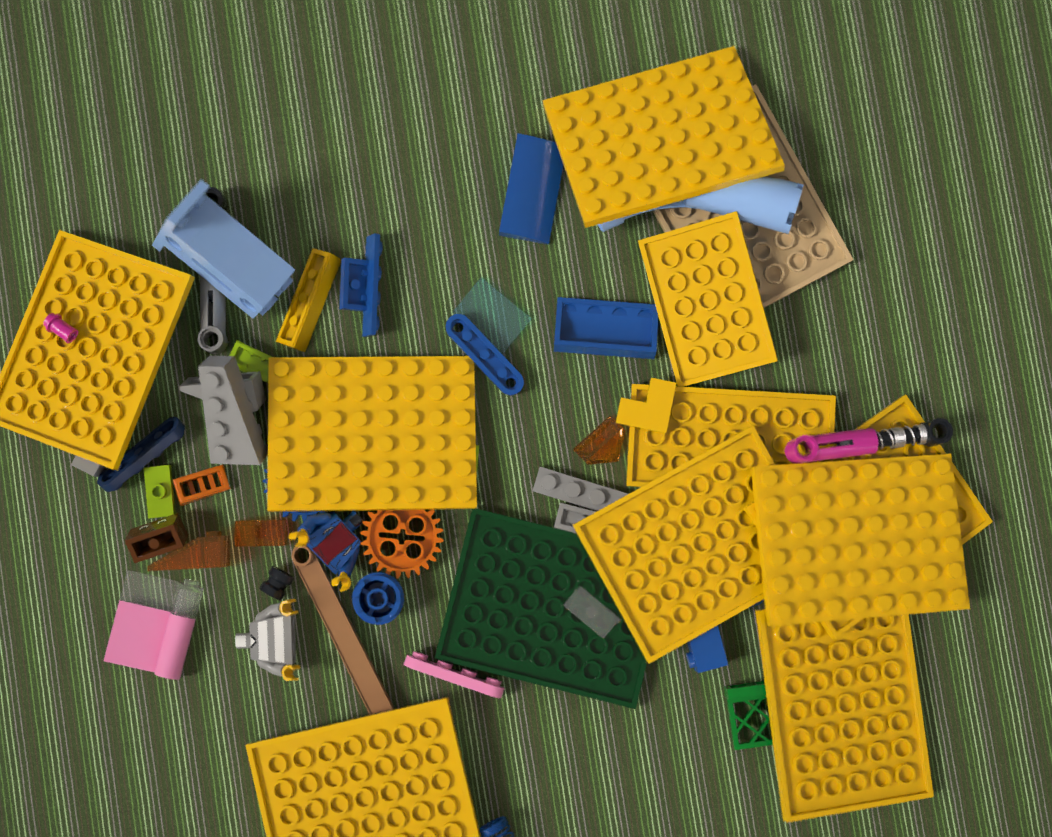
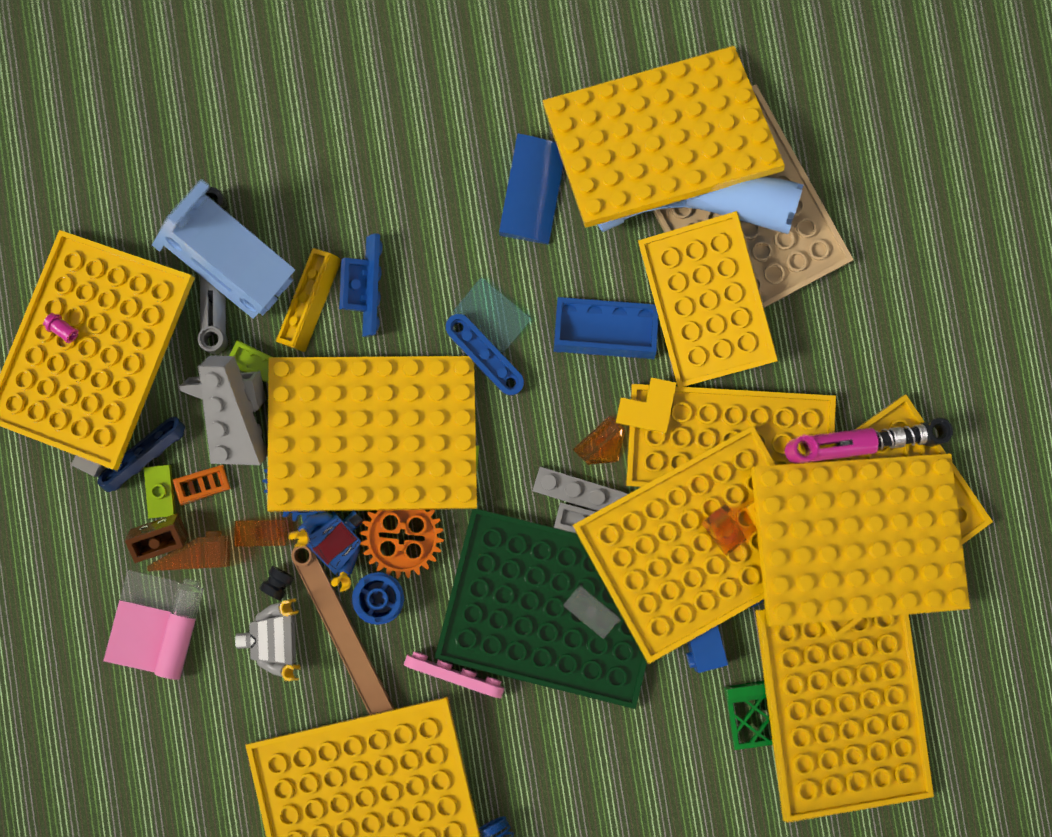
none -> clear orange slope [702,504,746,555]

